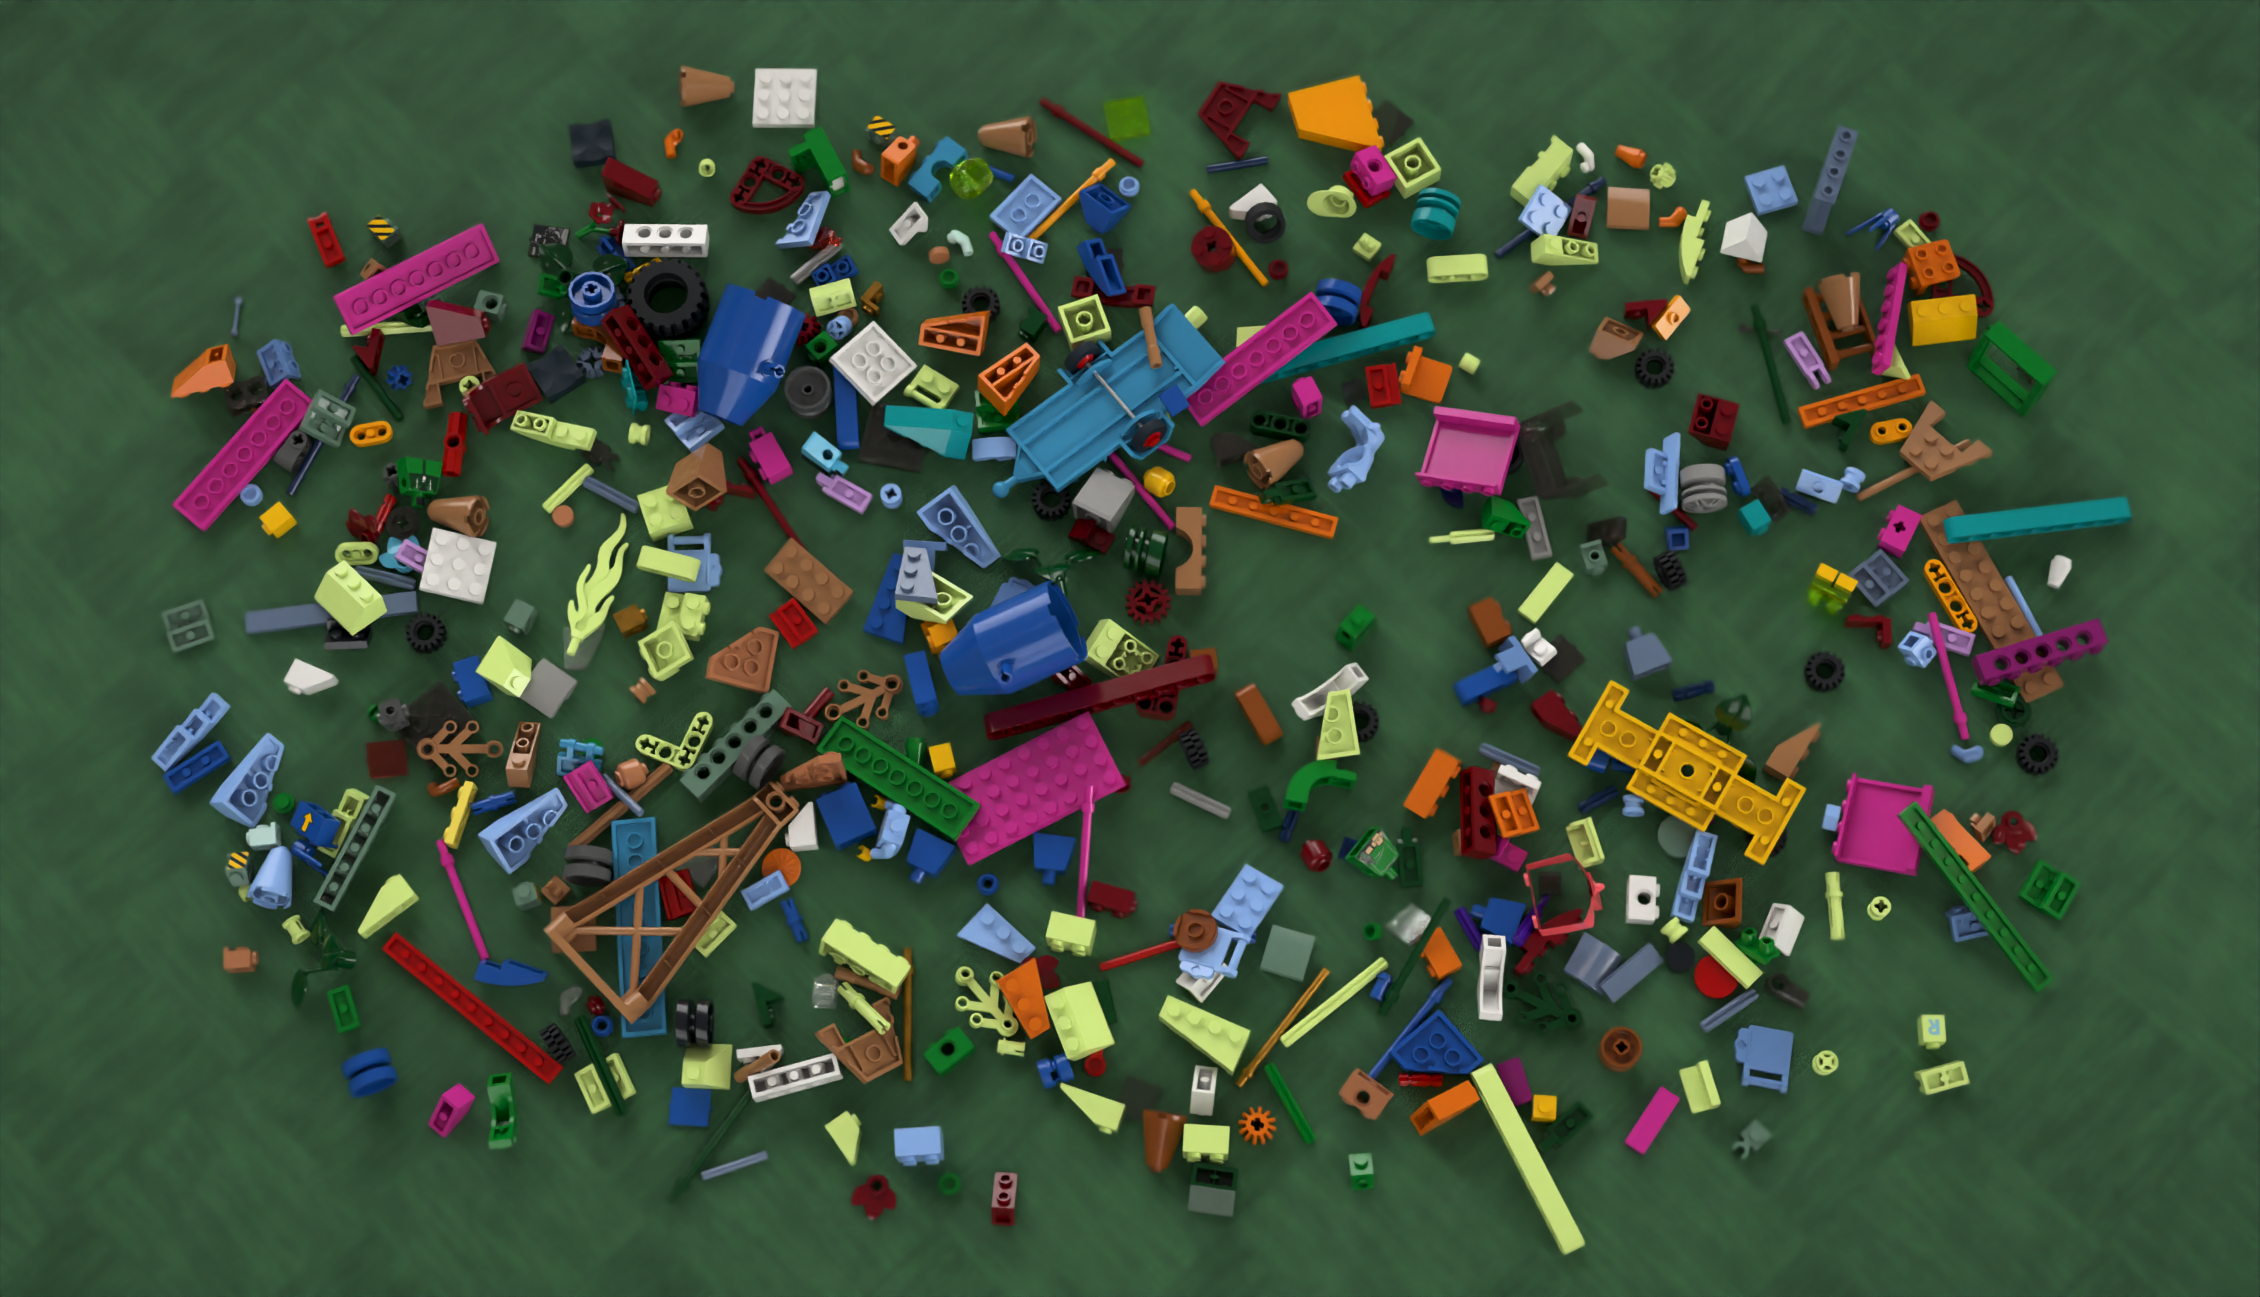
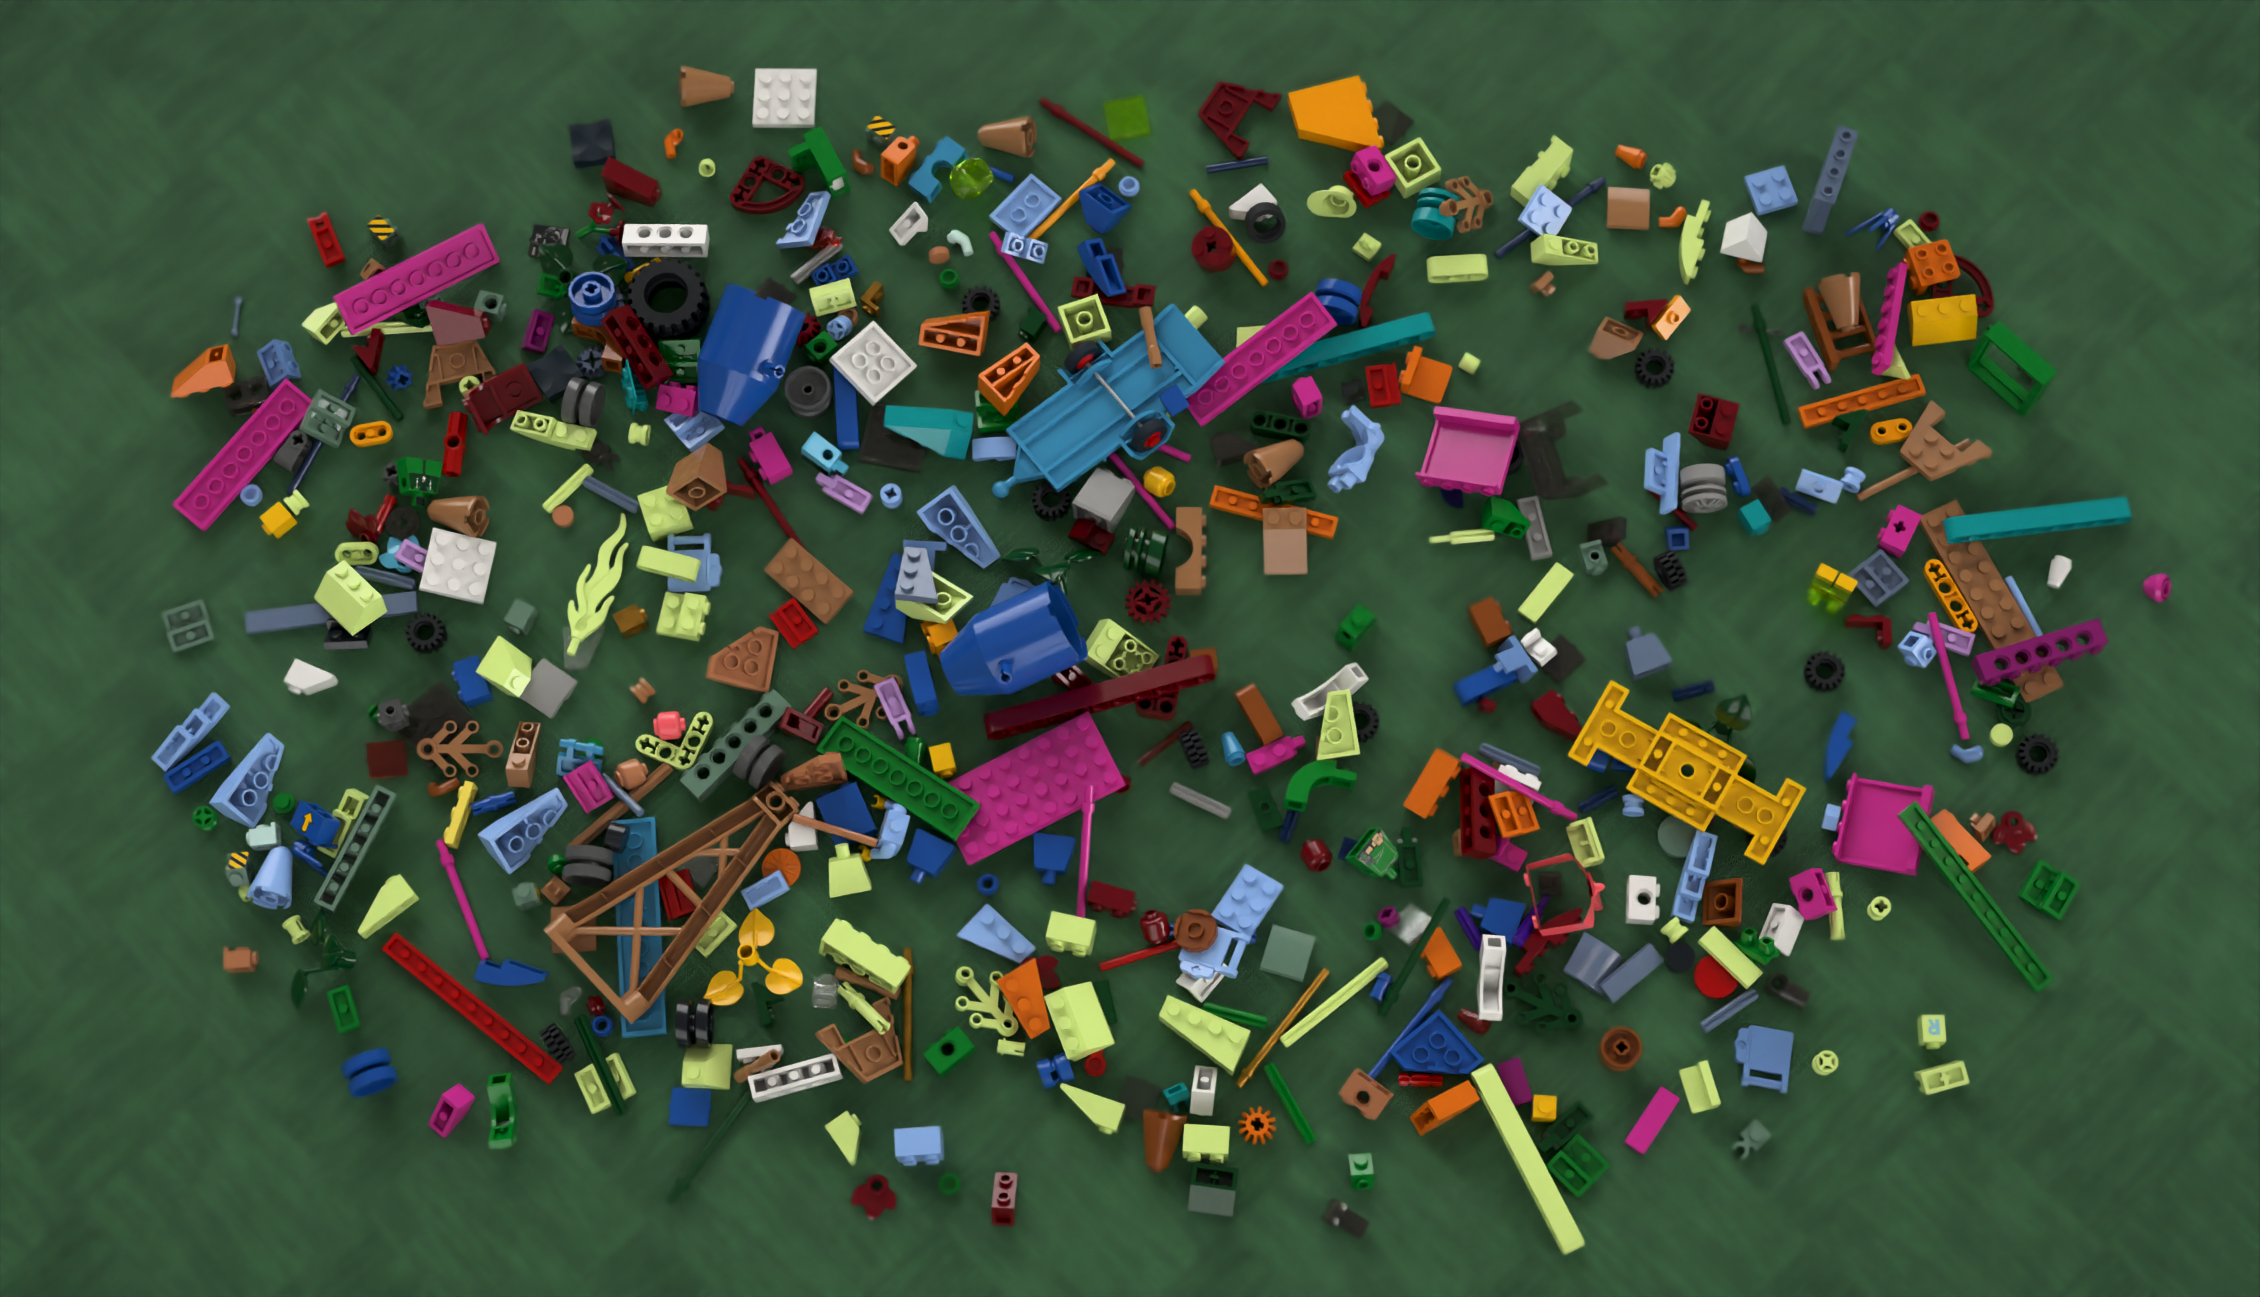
yellowish green plate [638,620,694,681] -> none
sand blue bar [701,1150,769,1181] -> none
blue pin [780,898,810,944] -> none
yellowish green plate [903,364,960,409] -> none
dark red slope [1566,194,1597,240] -> none
white arm [1576,142,1595,173] -> none
medium nougat slope [1762,722,1821,783] -> none
medium blue bracket [1944,906,1989,942] -> none
none -> green wheel [192,806,219,831]
none -> yellowish green wheel [283,489,310,516]
none -> yellowish green slope [302,302,345,345]
none -> green plate [547,854,569,873]
none -> dark grey wheel [561,377,606,428]
none -> black piece [604,822,630,854]
none -> coral head [653,711,686,740]
none -> yellow plant [703,908,803,1006]
none -> nougat bar [792,813,878,848]
none -> yellowish green torso [829,843,872,898]
none -> lavender hinge [873,677,917,740]
none -> dark red head [1139,909,1171,944]
none -> teal tile [1163,1082,1191,1112]
none -> green axle [1202,1001,1268,1029]
none -> dark azure cone [1221,732,1246,766]
none -> dark pink hinge [1245,735,1306,776]
none -> medium nougat slope [1263,508,1307,575]
none -> clear smoke piece [1321,1198,1370,1240]
none -> magenta bush [1378,906,1400,928]
none -> medium nougat plant [1439,176,1493,233]
none -> clear red cone [1457,1007,1492,1036]
none -> dark pink bar [1460,752,1578,822]
none -> green slope [1545,1133,1611,1198]
none -> dark pink brick [1789,868,1837,920]
none -> blue slope [1823,710,1857,783]
none -> dark pink cone [2143,573,2171,603]

